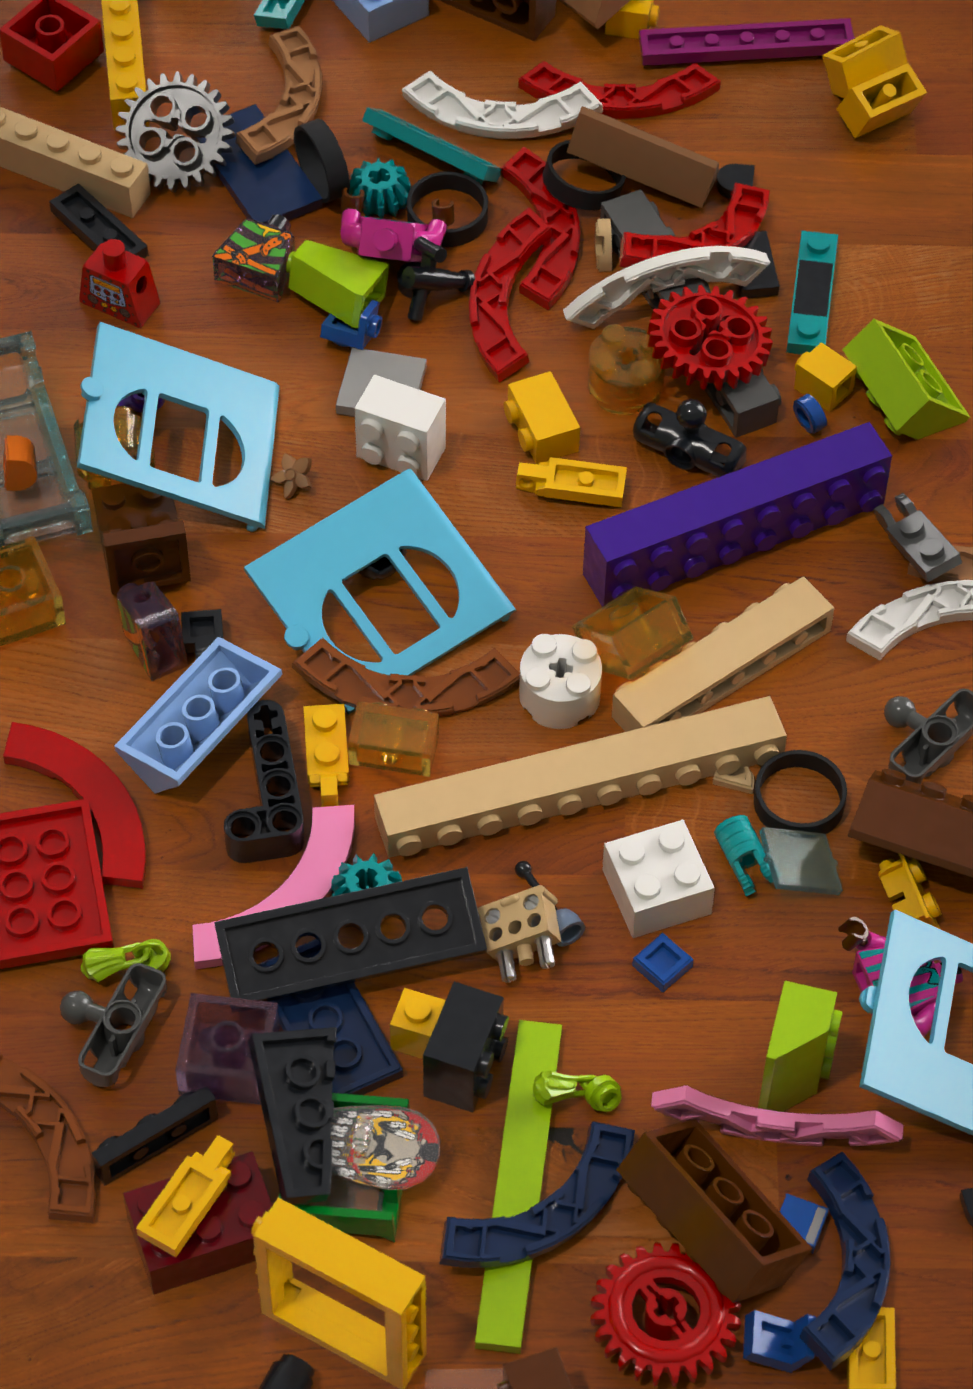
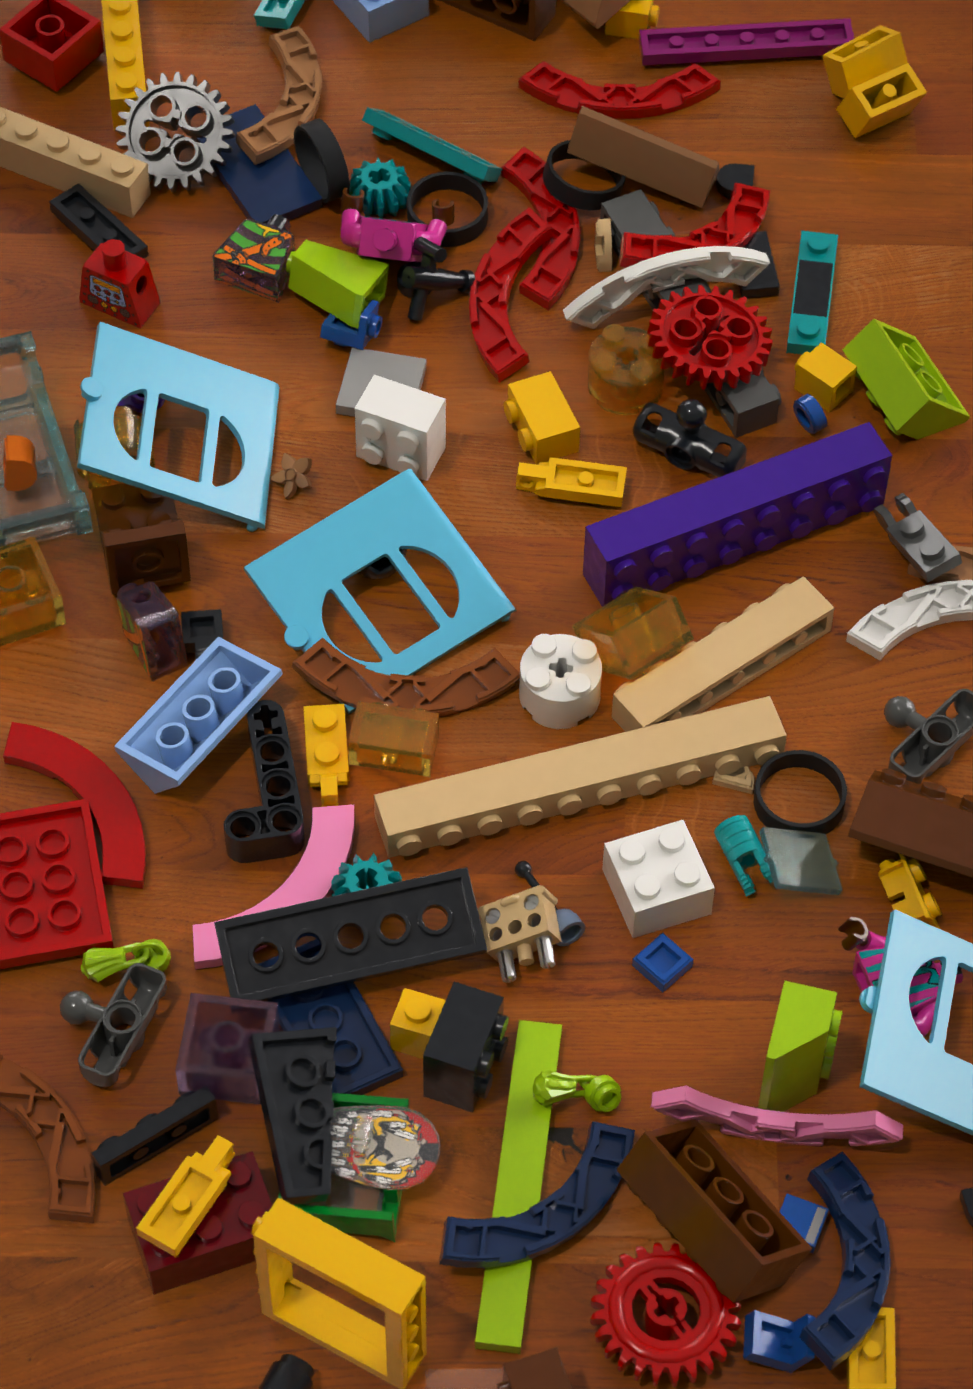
white tile [402,70,603,139] -> none

